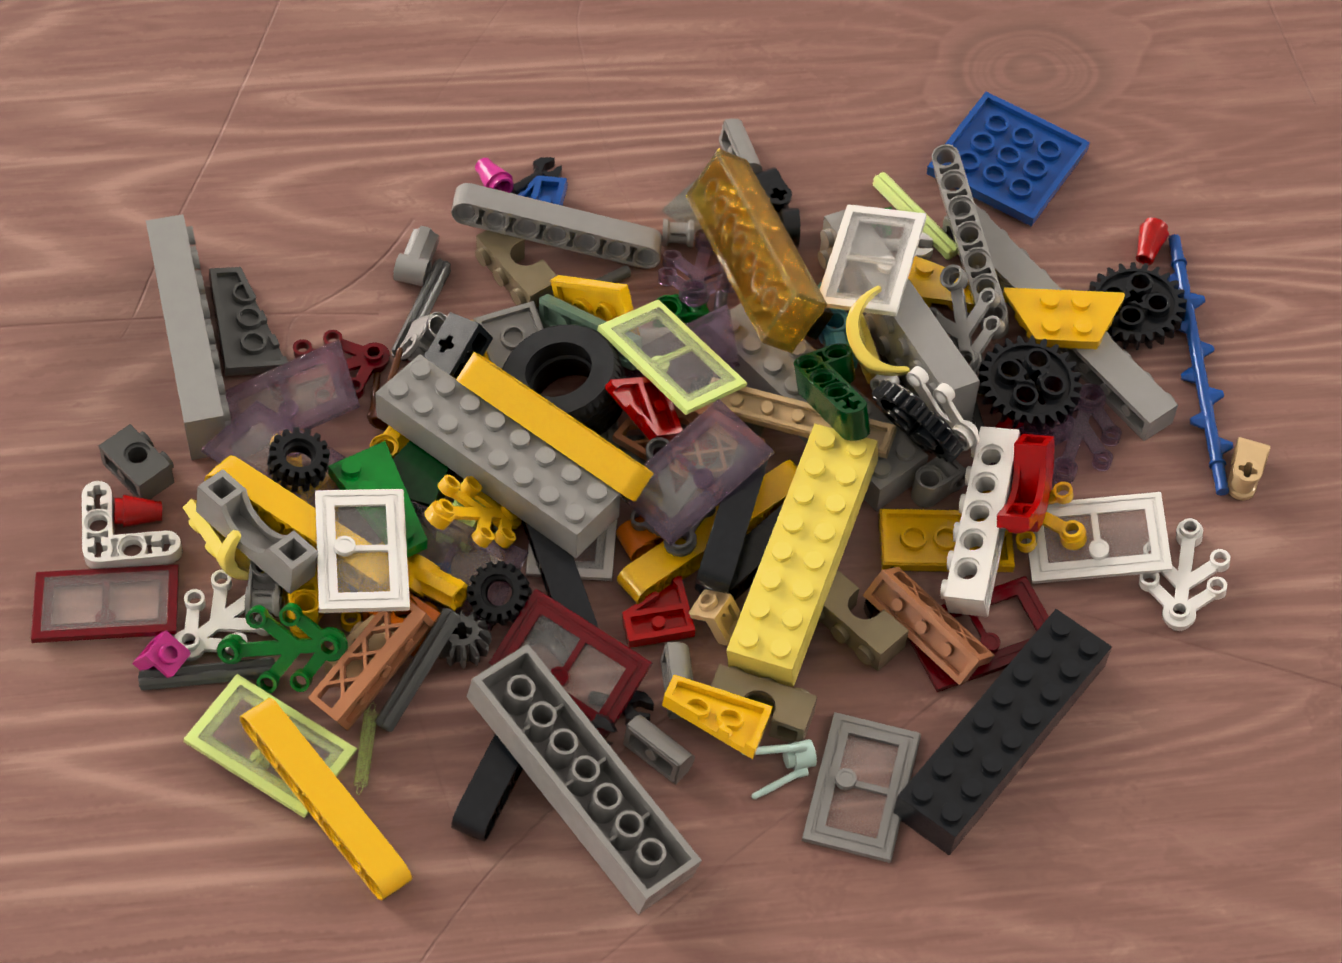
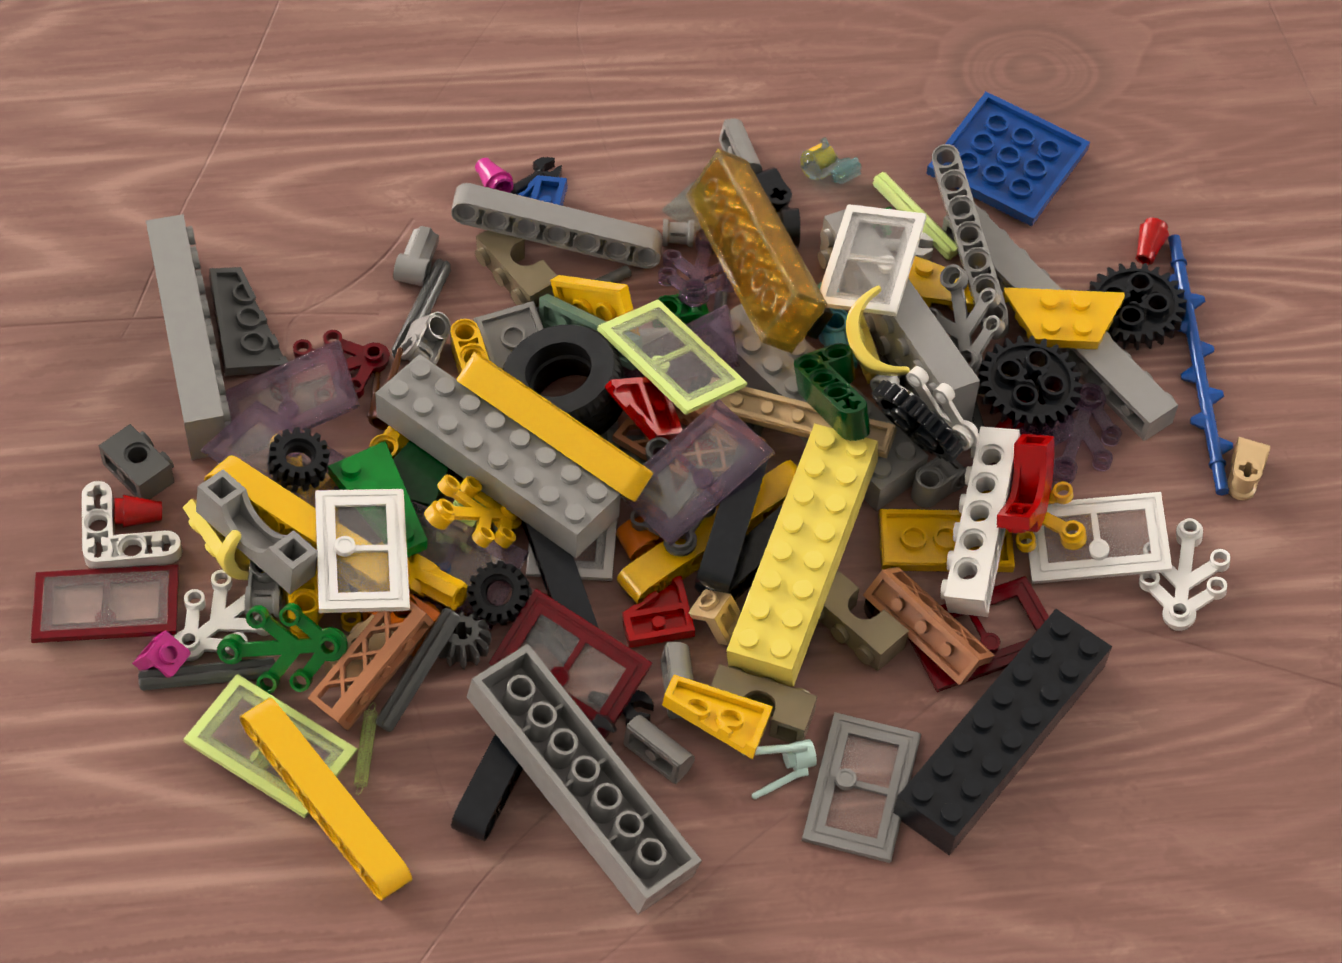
brick [423,312,493,379] -> none
none -> clear light blue piece [800,137,861,184]

